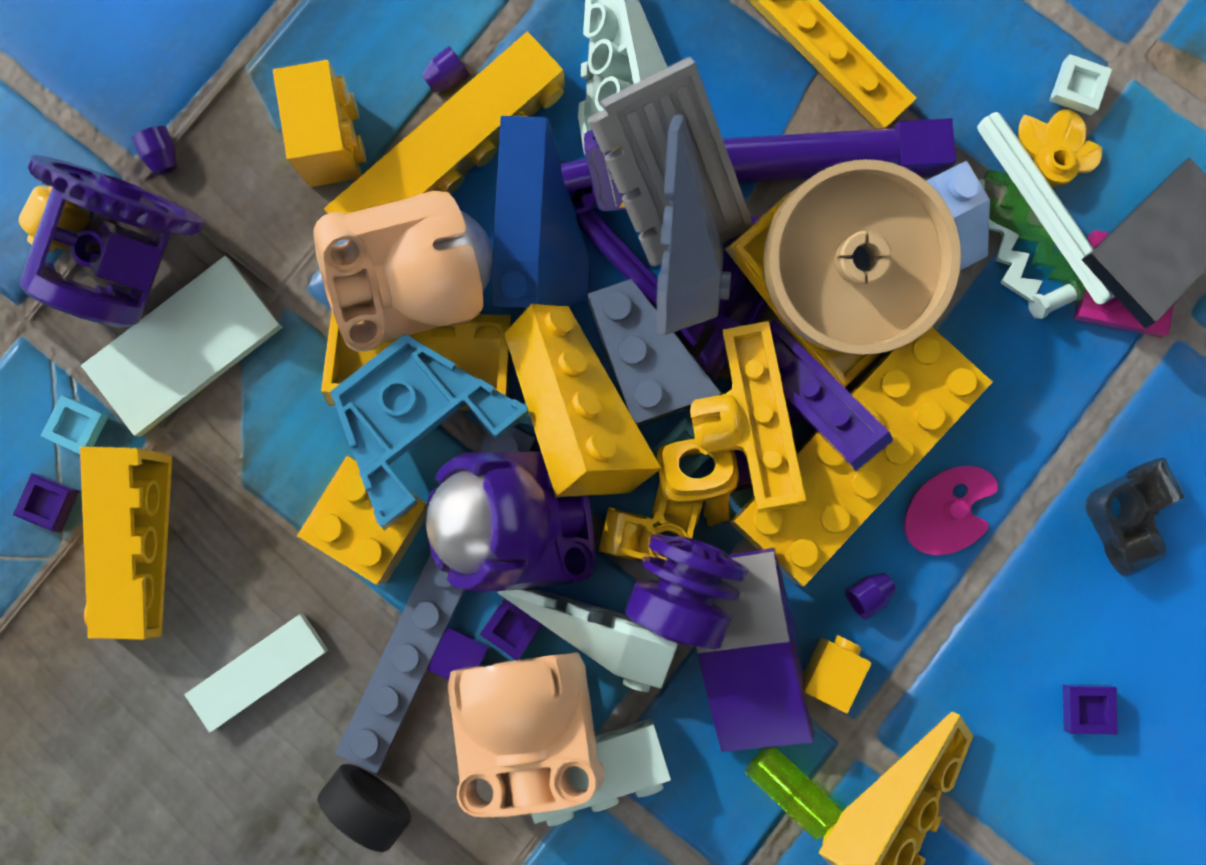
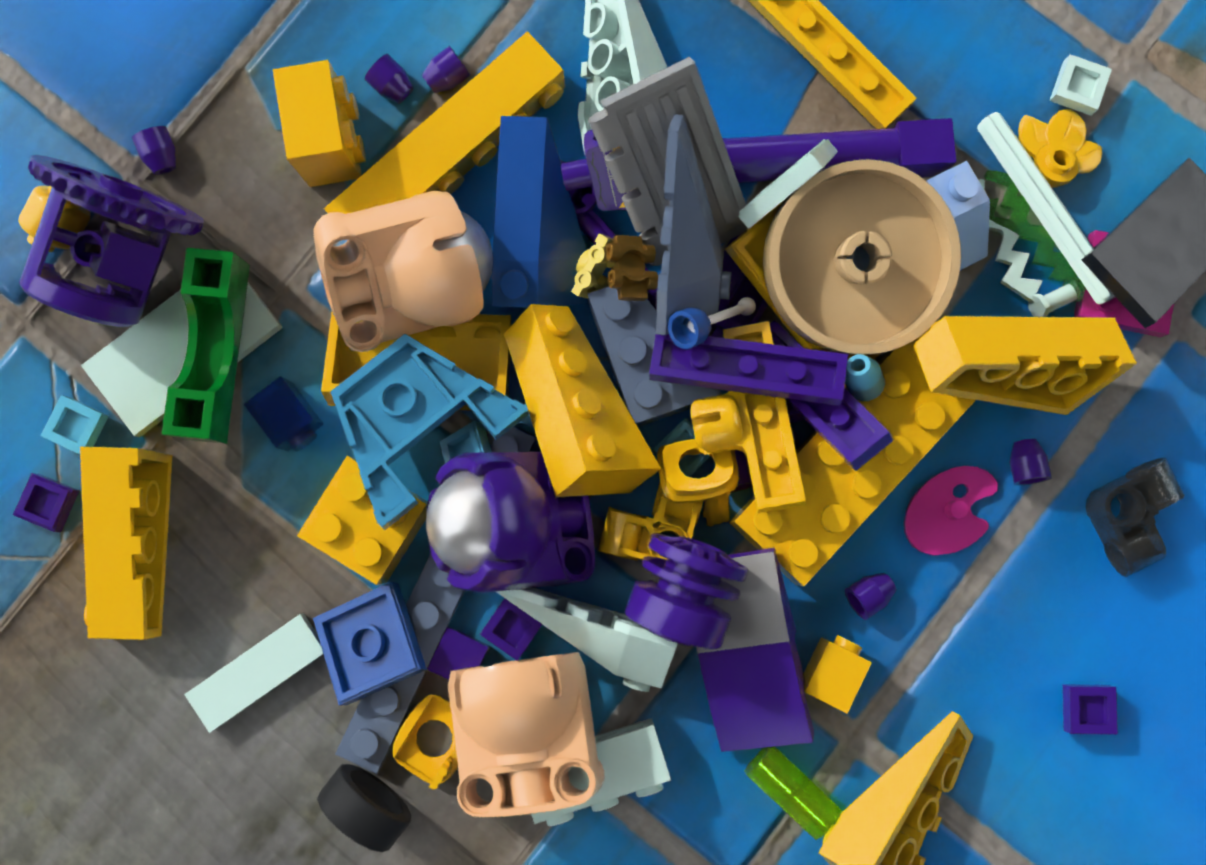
none -> green arch [161,247,250,444]
none -> clear blue brick [243,376,324,451]
none -> blue tile [313,581,427,706]
none -> dark purple hose [364,54,413,104]
none -> yellow piece [392,694,458,790]
none -> medium azure tile [440,420,492,464]
none -> light yellow piece [571,233,615,299]
none -> pearl gold piece [605,235,658,301]
none -> dark purple plate [649,334,848,406]
none -> blue hinge [668,297,756,349]
none -> light aqua tile [738,139,838,229]
none -> medium azure hose [845,354,885,401]
none -> yellow wedge [913,316,1137,415]
none -> dark purple hose [1010,439,1052,485]

